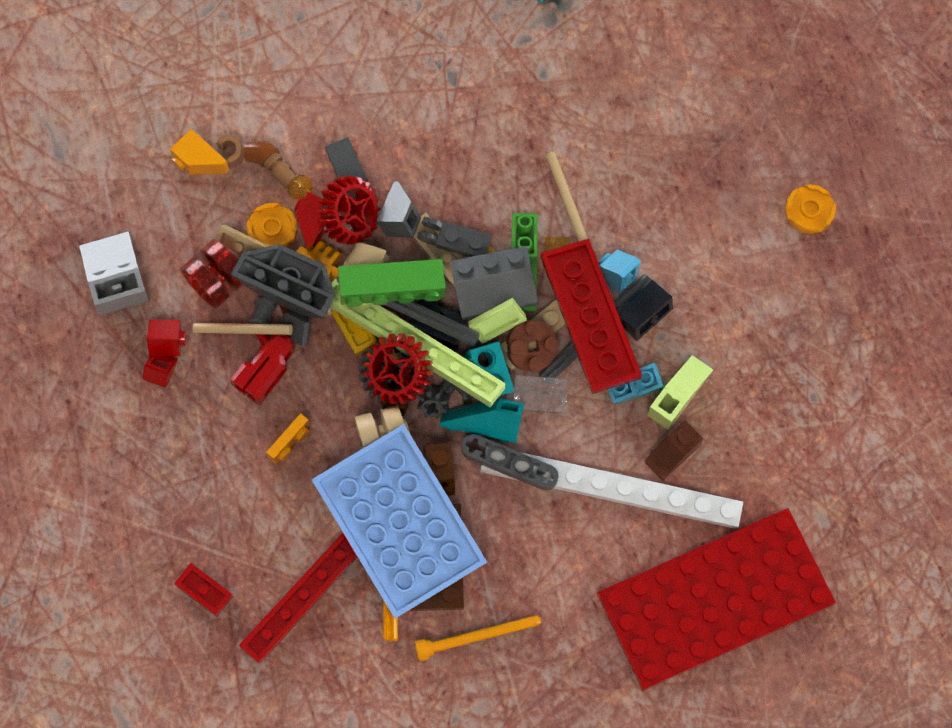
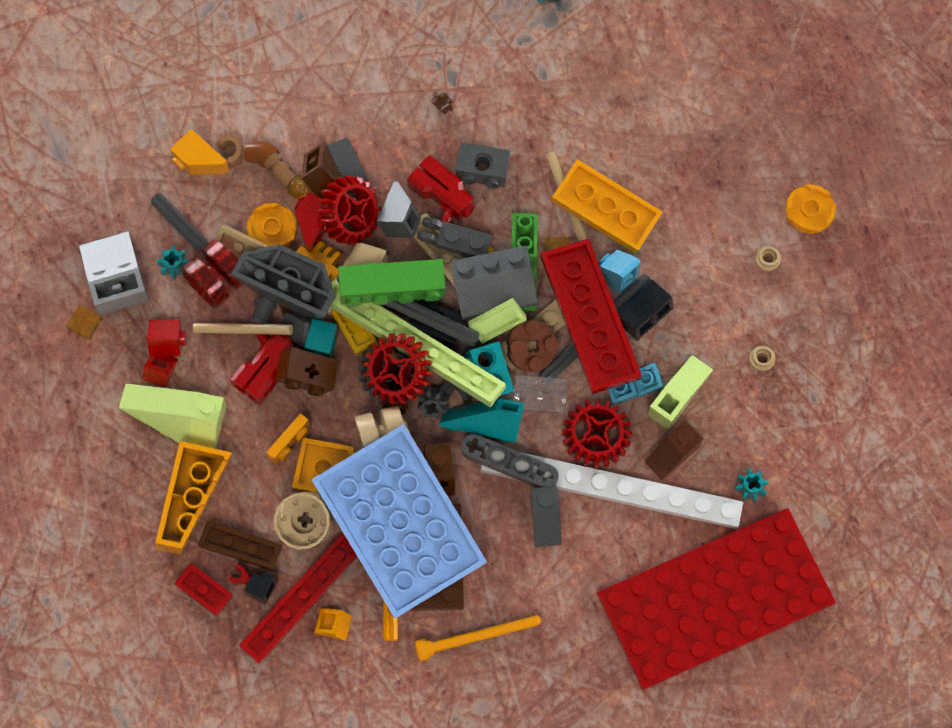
none -> clear yellow tile [66,305,102,340]
none -> yellowish green wedge [119,383,227,449]
none -> dark grey axle [151,193,209,252]
none -> light orange wedge [155,441,232,555]
none -> teal gear [157,246,190,280]
none -> reddish brown plate [198,520,283,571]
none -> black piece [228,565,278,605]
none -> tan wheel [274,491,336,549]
none -> reddish brown brick [275,347,338,396]
none -> light orange plate [292,438,355,494]
none -> reddish brown slope [301,142,341,199]
none -> teal brick [304,319,339,358]
none -> light orange slope [314,608,352,641]
none -> red piece [407,155,475,223]
none -> reddish brown plate [431,92,453,115]
none -> dark grey brick [456,143,510,189]
none -> dark grey slope [530,486,561,547]
none -> light orange plate [550,159,663,254]
none -> red gear [561,398,632,469]
none -> teal gear [735,469,769,503]
none -> tan plate [749,346,775,371]
none -> tan plate [755,246,781,271]

